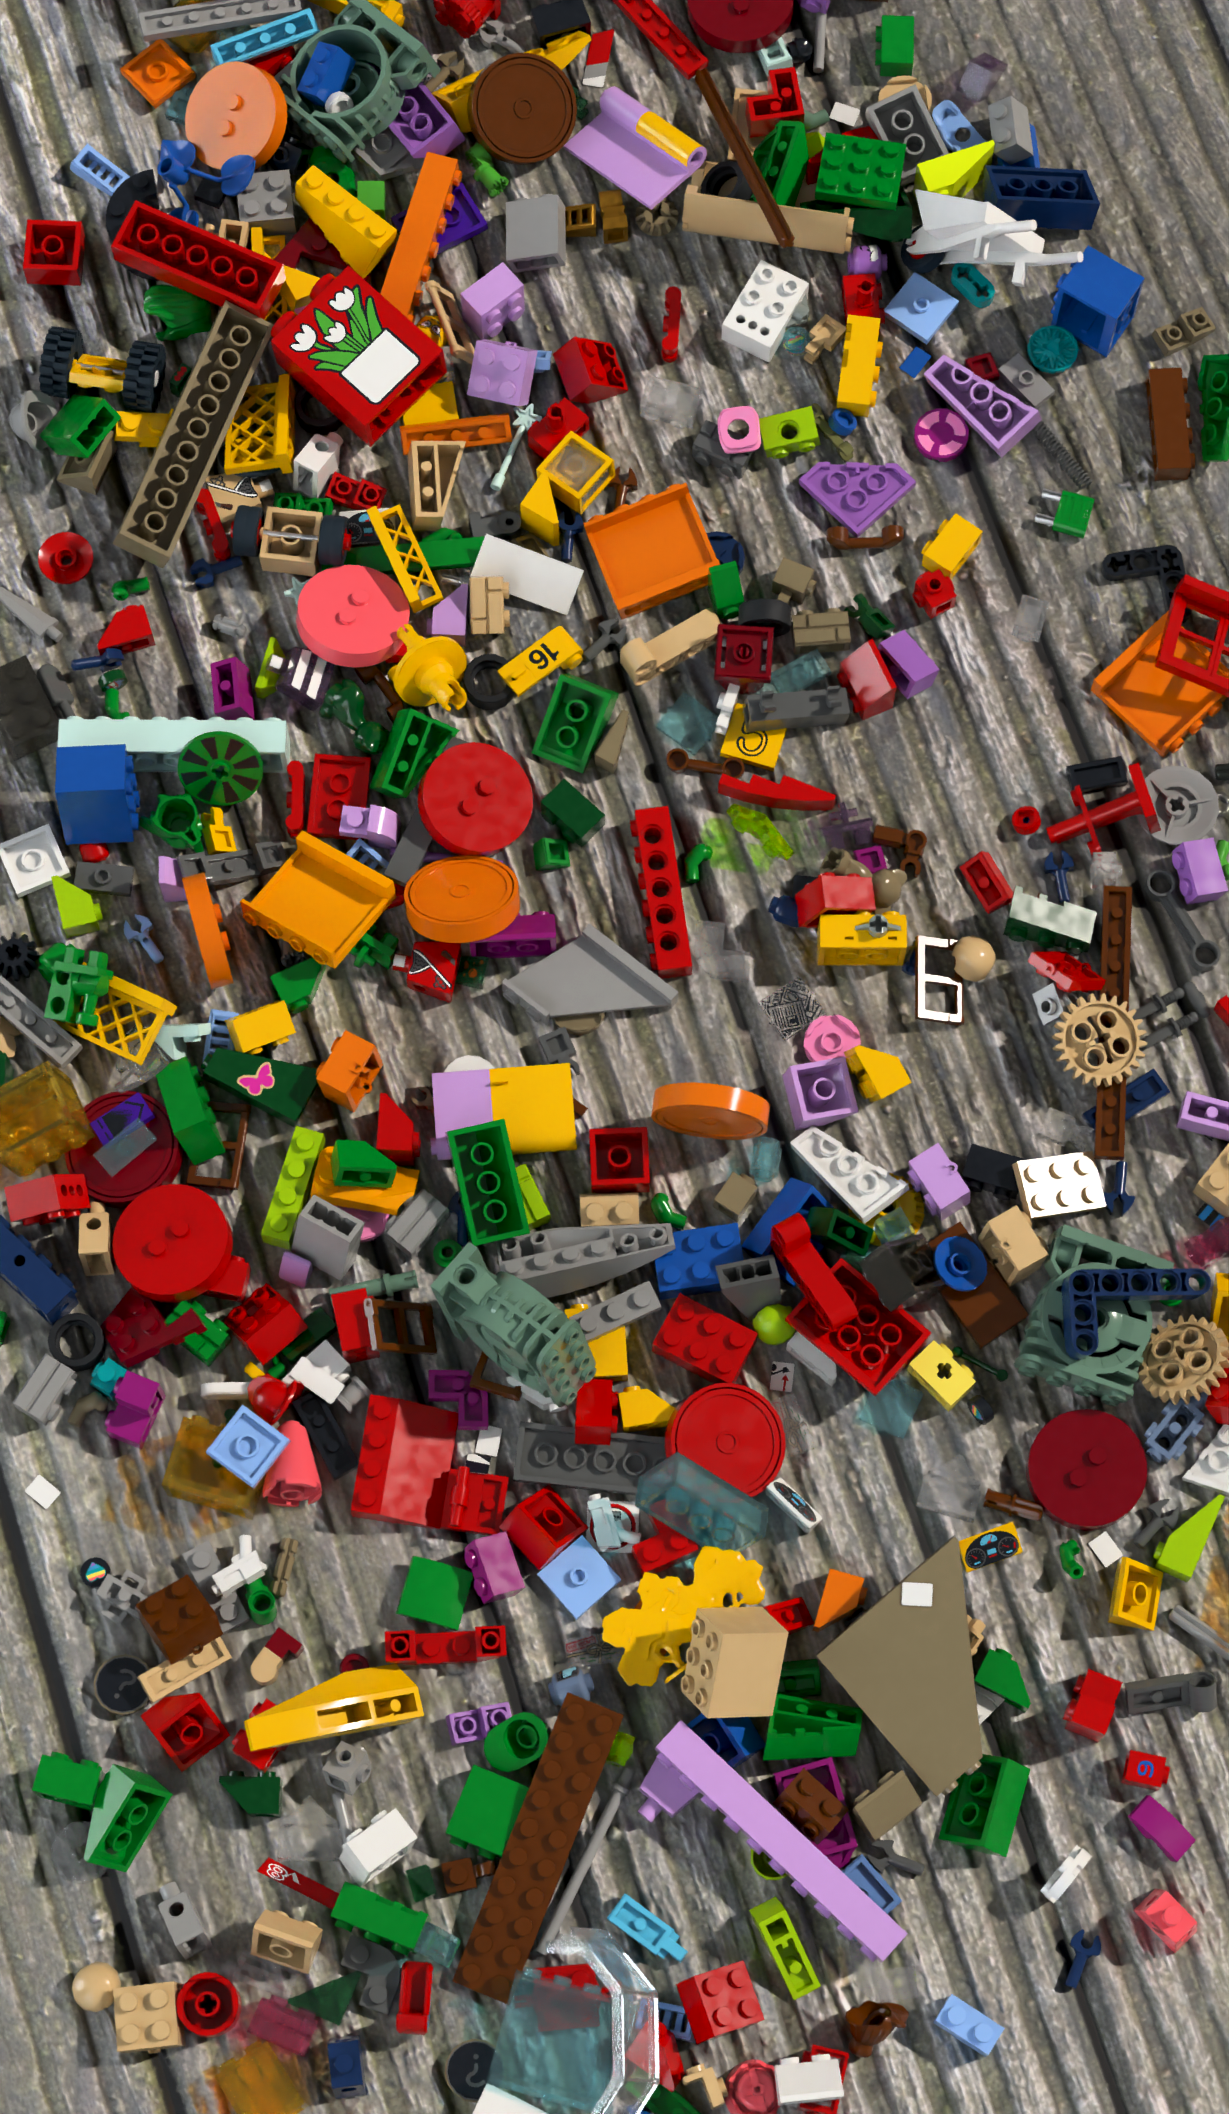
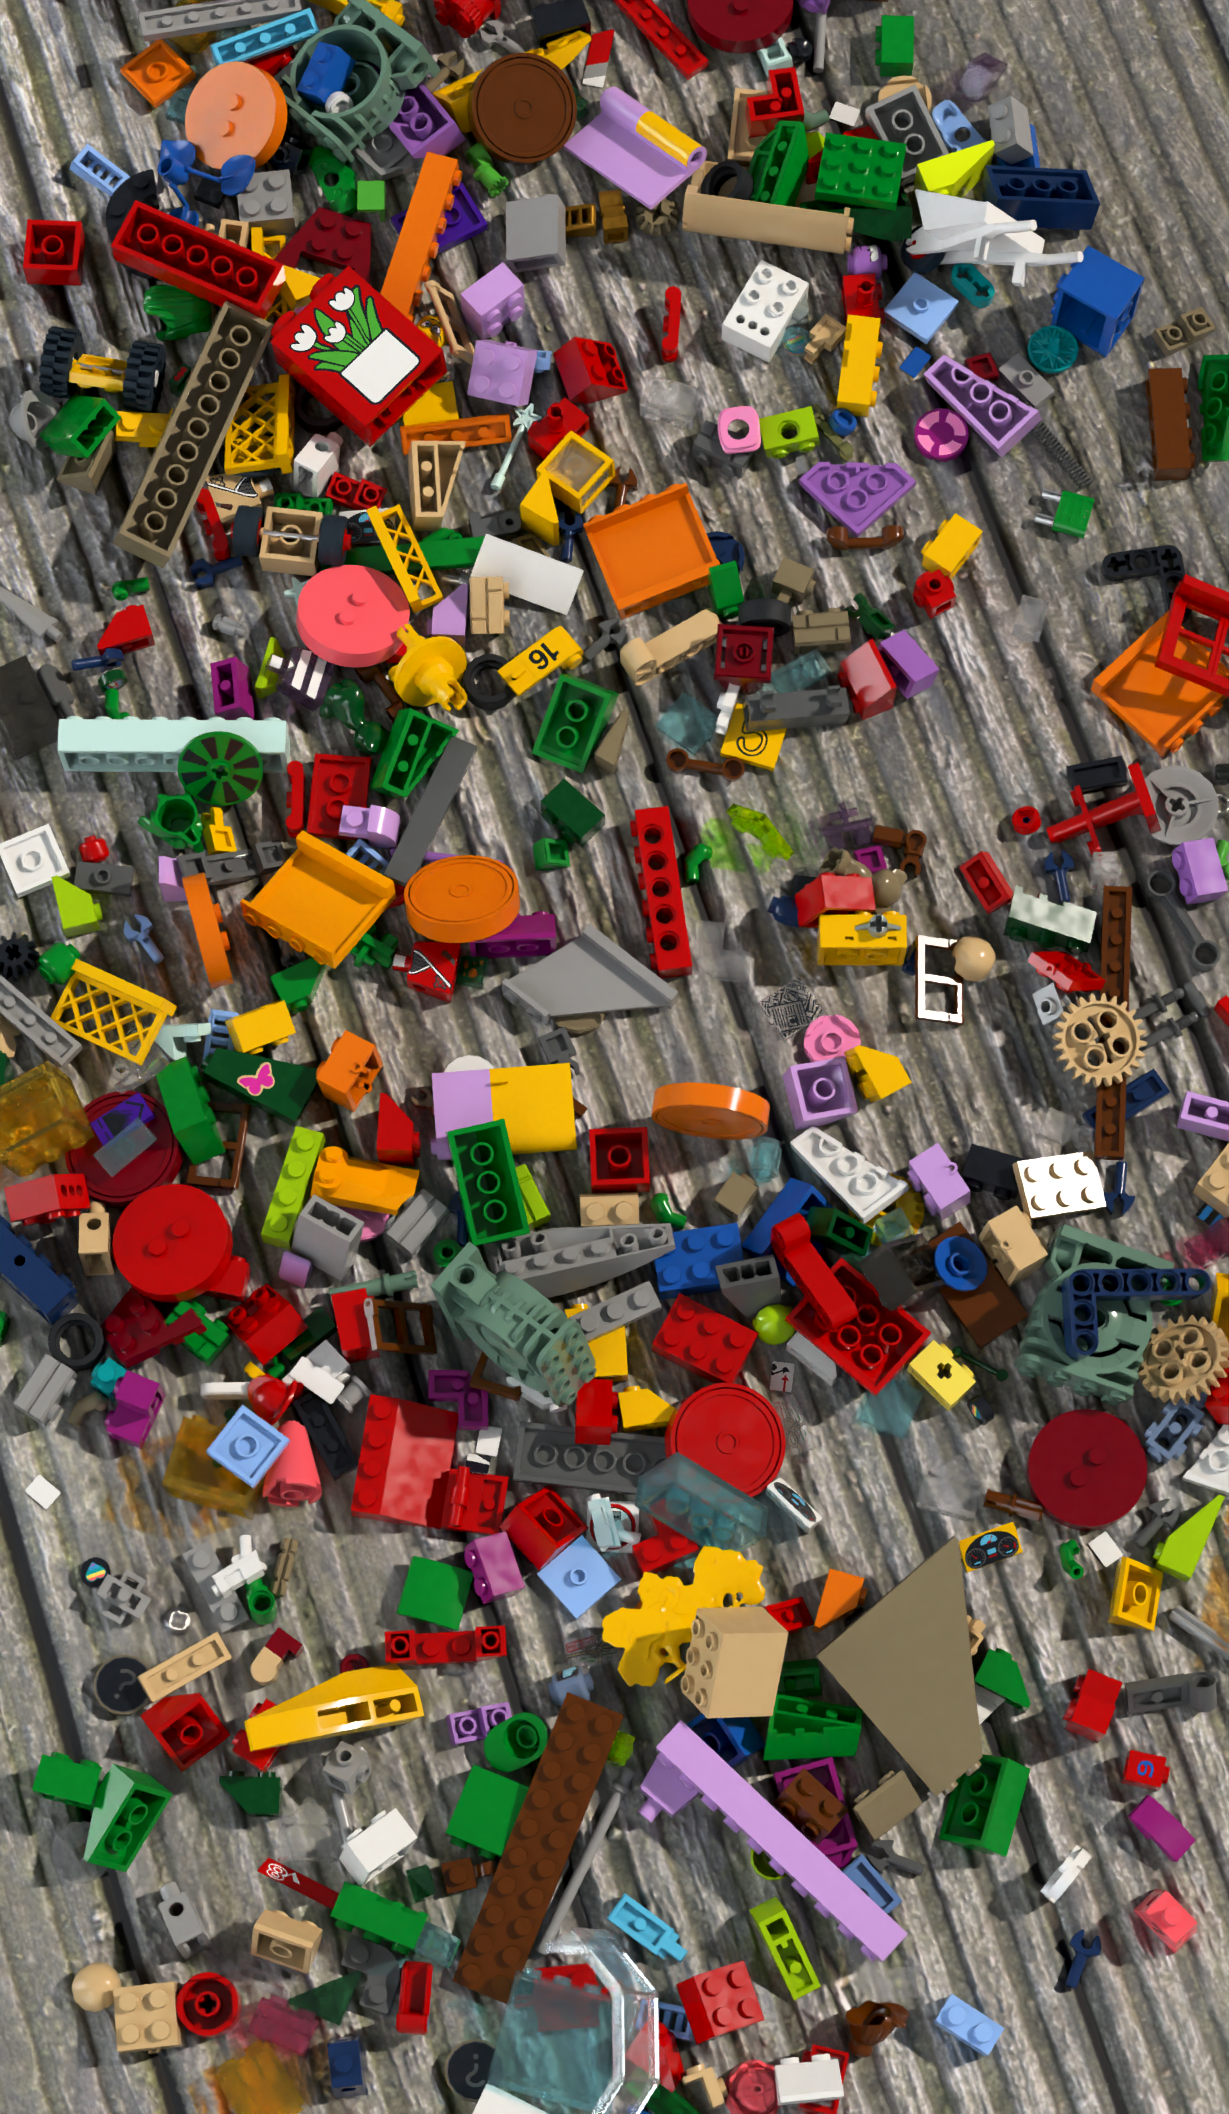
red dish [38,532,94,584] -> none
green hips [44,947,114,1027] -> none
blue container [55,744,140,845] -> none
reddish brown brick [135,1574,223,1665] -> none
yellow wedge [295,165,397,279] -> none
green slope [330,1140,397,1188] -> none
red brick [418,742,533,857] -> none
reddish brown axle [694,68,795,248] -> none
red slope [718,773,836,811] -> none
white sticker [901,1582,933,1607] -> none

